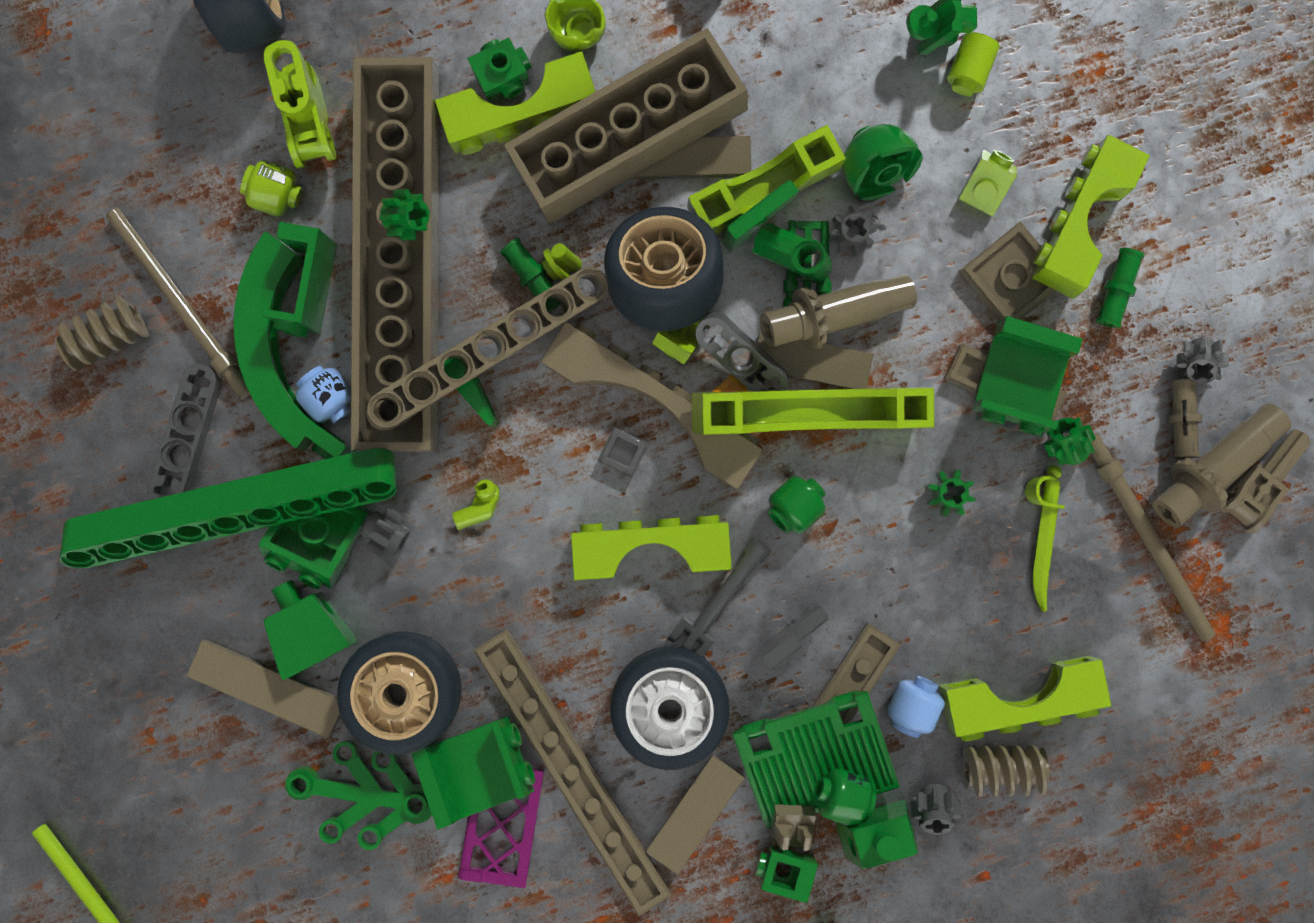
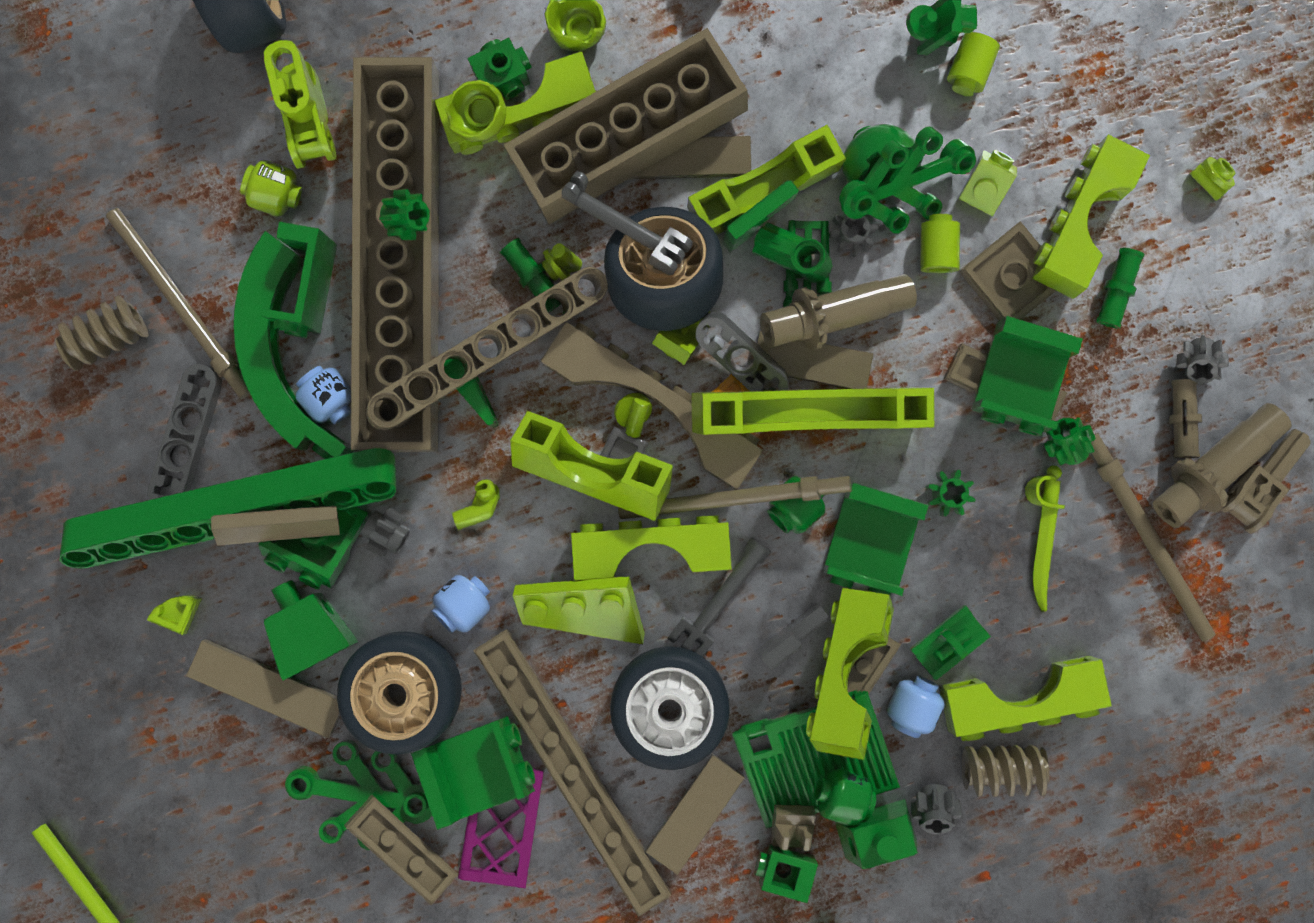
none -> lime tile [147,595,202,635]
none -> dark tan tile [211,505,340,546]
none -> dark tan tile [344,795,458,905]
none -> light blue head [431,575,490,633]
none -> lime hair [445,80,506,142]
none -> lime arch [510,411,673,521]
none -> lime wing [512,577,645,645]
none -> dark grey hinge [561,171,693,275]
none -> lime plate [614,393,652,438]
none -> dark tan bar [618,476,852,519]
none -> lime arch [806,588,894,760]
none -> green panel [822,483,929,597]
none -> green plant [839,127,976,234]
none -> green hips [909,605,991,681]
none -> lime brick [920,214,960,273]
none -> lime plate [1189,157,1236,201]

